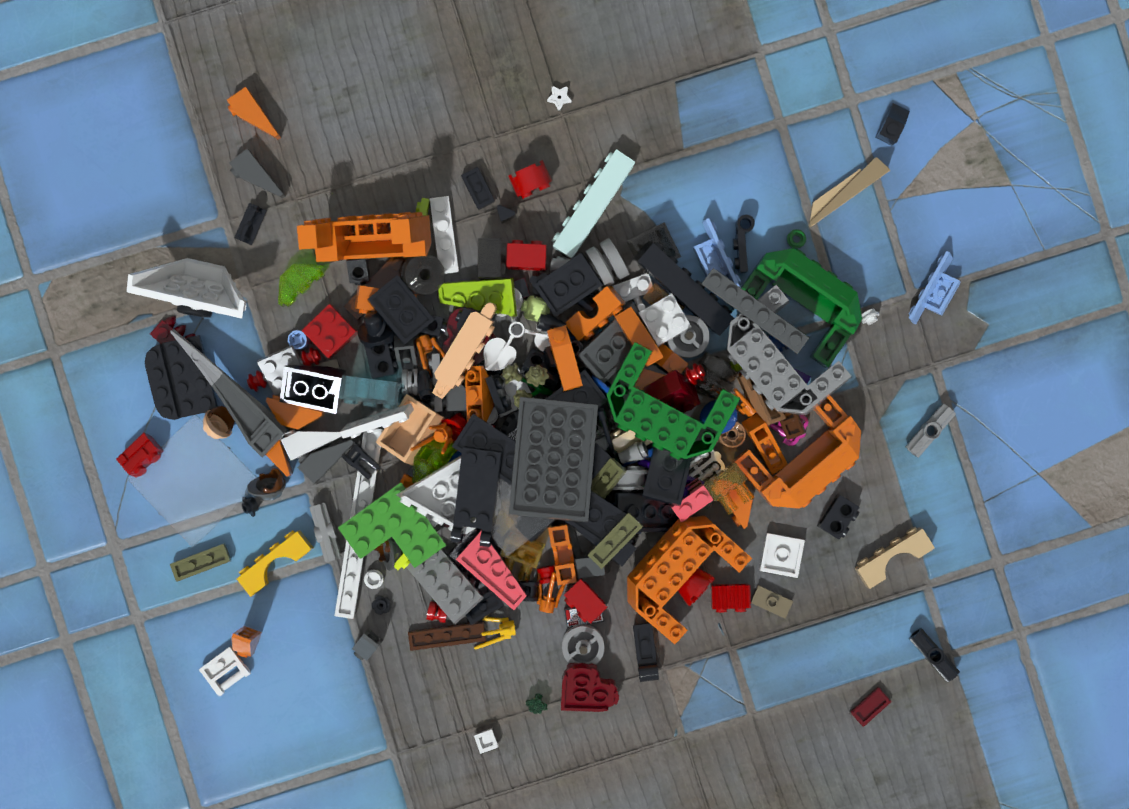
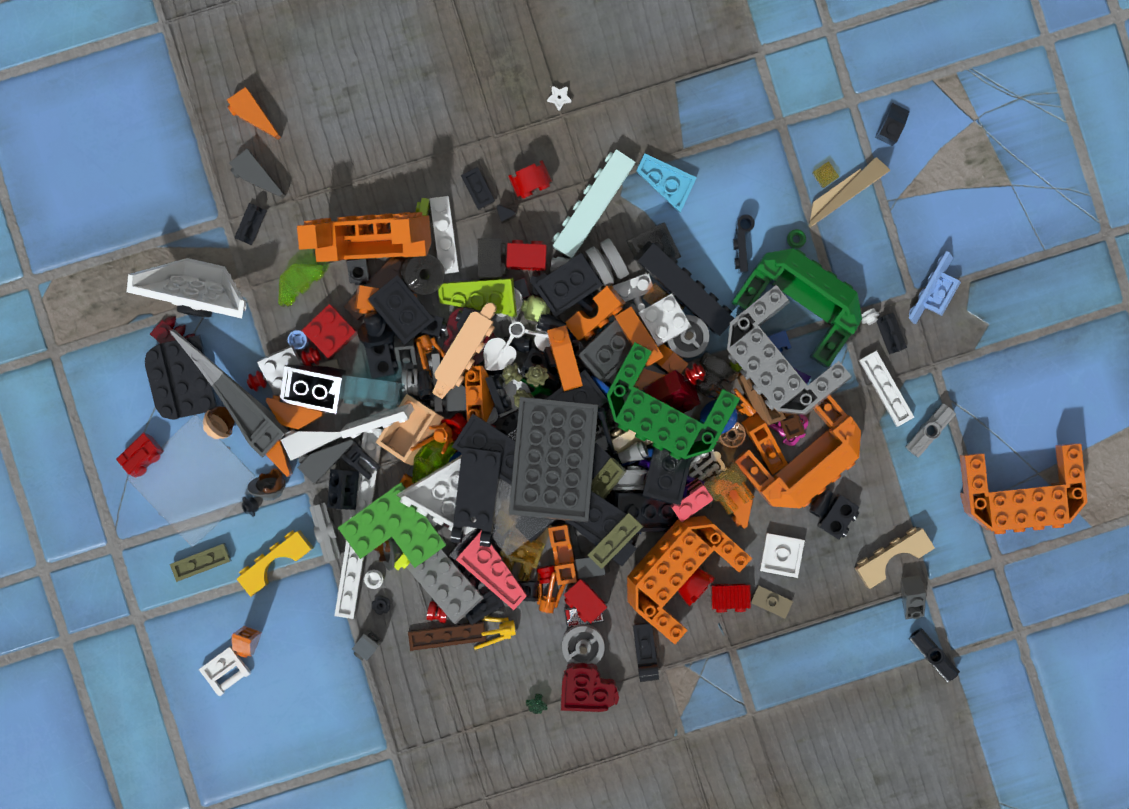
white plate [474,728,499,754] -> none
light blue bracket [693,218,741,288] -> none
dark grey arch [702,268,810,354] -> none
dark red tile [850,687,892,727] -> none
none -> black brick [327,469,359,510]
none -> black cone [503,334,532,353]
none -> medium azure wing [636,154,697,213]
none -> black cone [809,489,833,518]
none -> clear yellow plate [812,161,839,189]
none -> white plate [859,351,914,427]
none -> black hinge [876,312,907,355]
none -> dark grey slope [900,575,926,619]
none -> orange wedge [960,443,1088,534]

